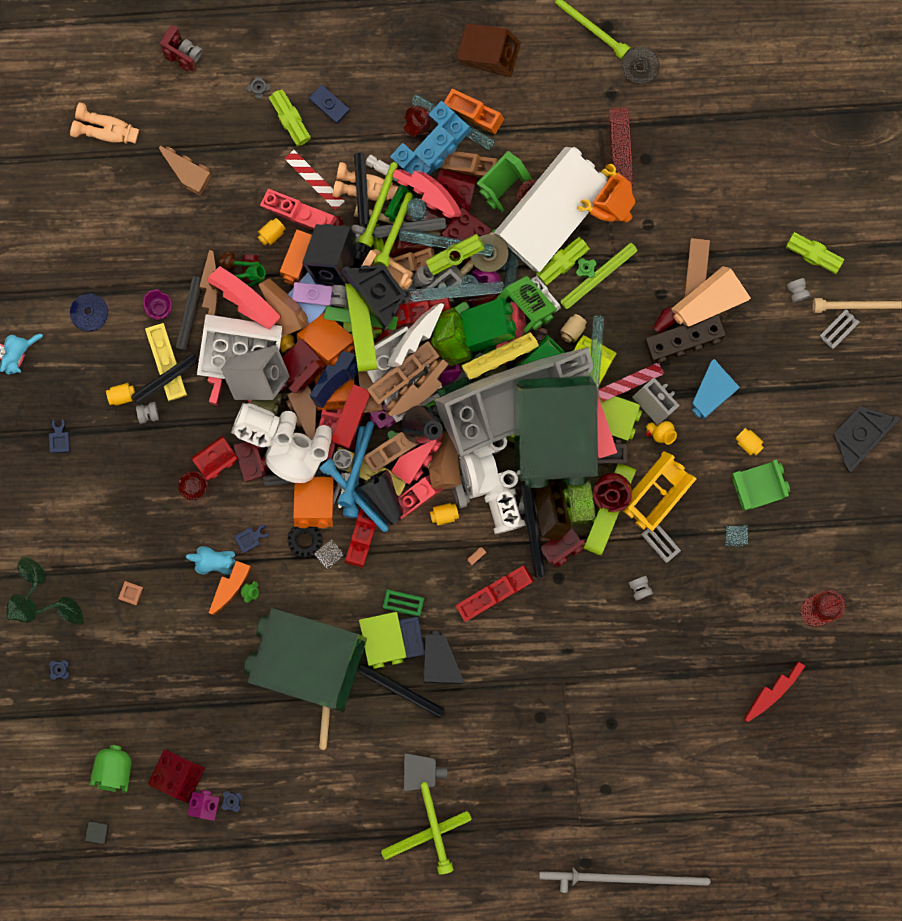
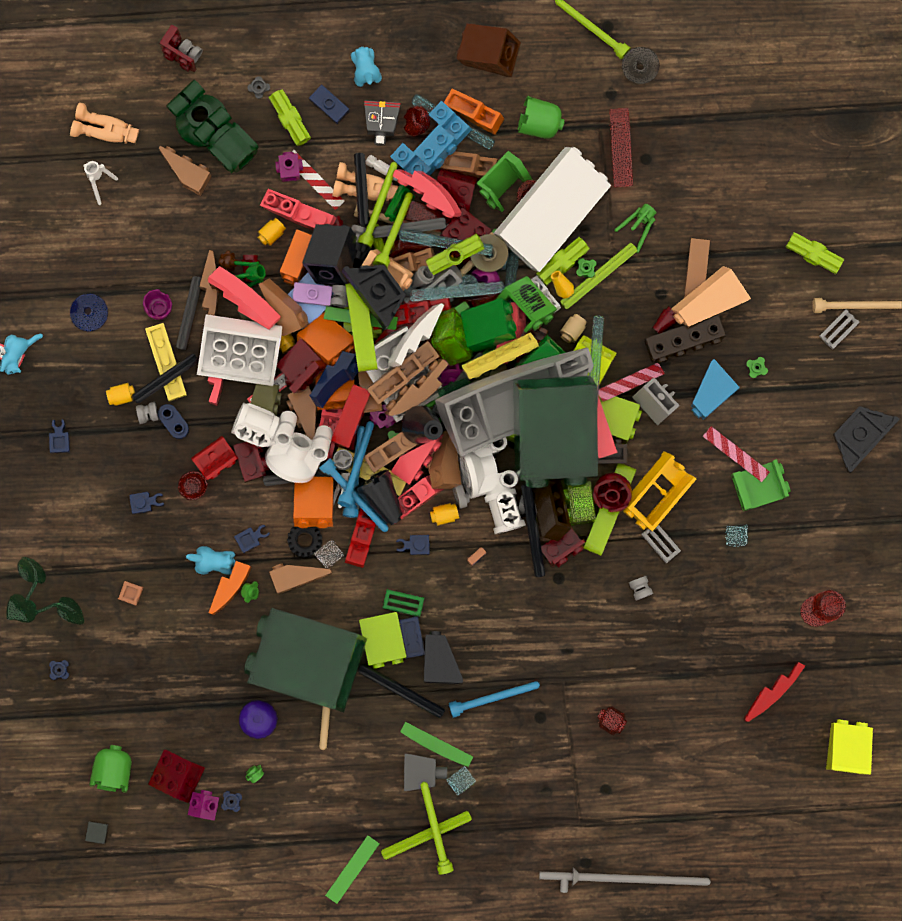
light grey slope [221,346,290,400] -> none
clear light blue wheel [407,198,427,221] -> none
red slope [455,565,534,622] -> none
orange torso [577,164,635,223] -> none
yellow animal [645,421,677,445] -> none
yellow brick [735,428,764,456] -> none
light grey wheel [787,278,811,303] -> none
none -> white plant [84,161,118,205]
none -> dark blue plate [129,492,165,514]
none -> dark blue plate [158,404,189,439]
none -> dark green piece [166,80,259,174]
none -> dark purple cylinder [239,700,278,739]
none -> bright green plate [246,765,264,783]
none -> medium nougat slope [269,563,332,595]
none -> magenta brick [275,152,303,182]
none -> bright green sticker [325,836,379,904]
none -> medium azure animal [351,47,382,87]
none -> dark grey torso [364,100,401,146]
none -> dark blue plate [396,535,430,555]
none -> bright green sticker [400,722,473,767]
none -> clear light blue panel [446,766,476,796]
none -> dark azure piece [448,681,540,718]
none -> bright green cylinder [518,96,564,139]
none -> yellow cone [551,271,574,299]
none -> clear red head [597,706,627,735]
none -> bright green plant [615,204,656,253]
none -> clear pink sticker [703,426,770,482]
none -> bright green plate [746,357,768,378]
none -> neon yellow slope [826,720,873,775]

